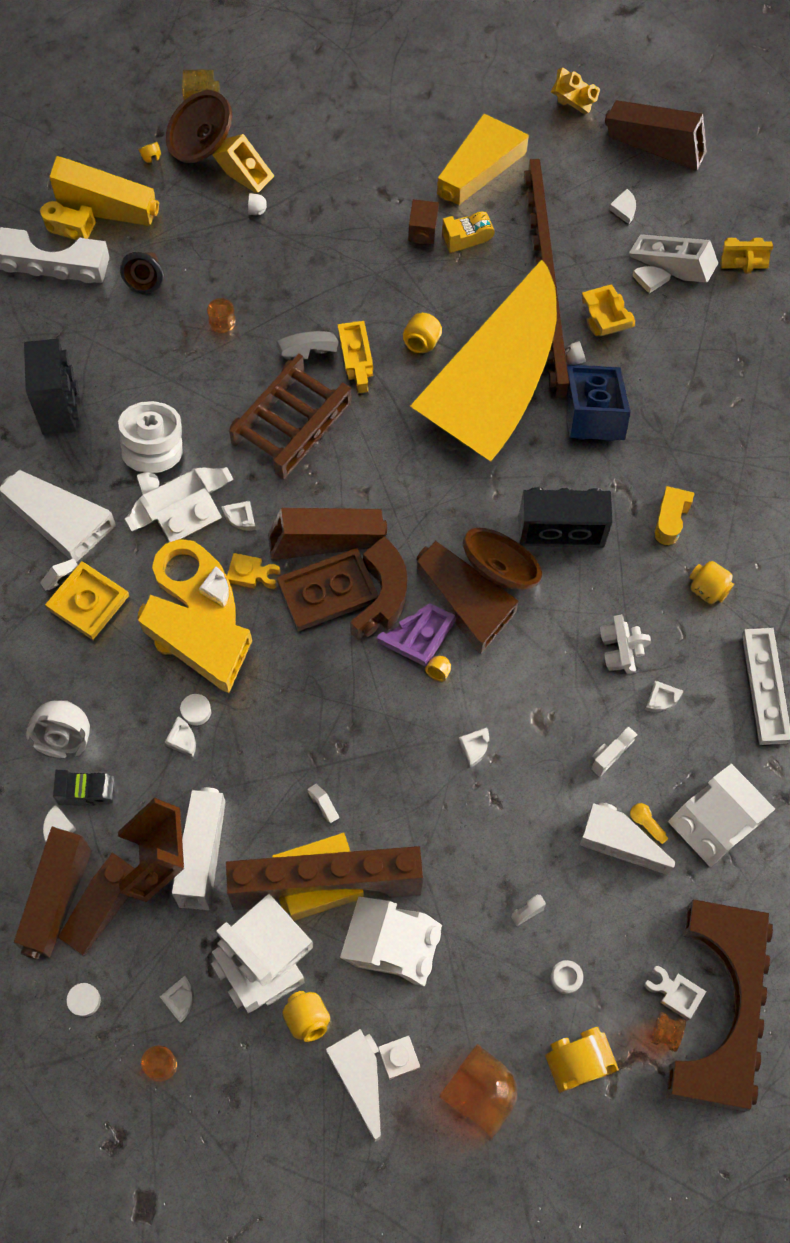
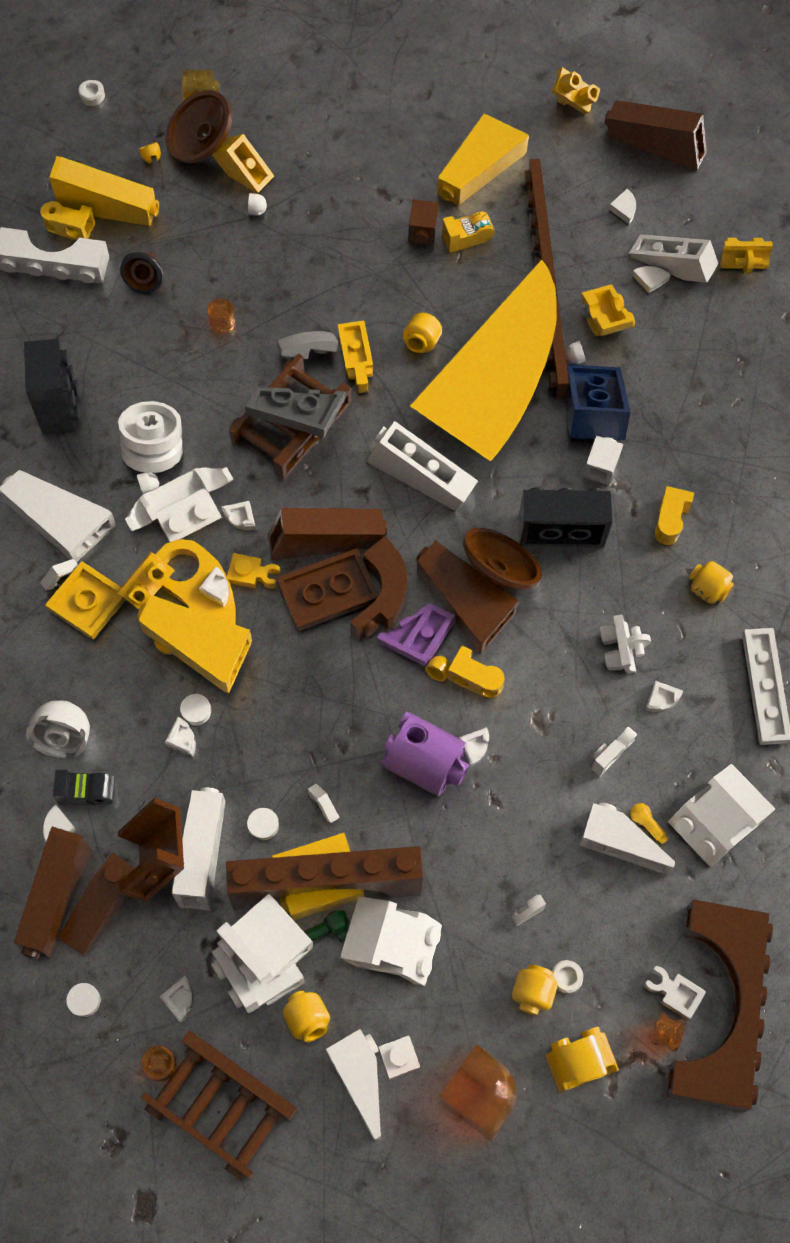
none -> white tile [78,80,105,106]
none -> yellow hips [117,551,175,609]
none -> reddish brown fence [141,1030,298,1181]
none -> dark grey wing [245,387,345,438]
none -> white tile [247,808,279,841]
none -> dark green piece [303,910,350,943]
none -> white slope [366,421,478,511]
none -> medium lavender cylinder [380,711,469,797]
none -> yellow leg [447,645,505,698]
none -> yellow head [511,964,558,1016]
none -> white brick [583,435,623,485]

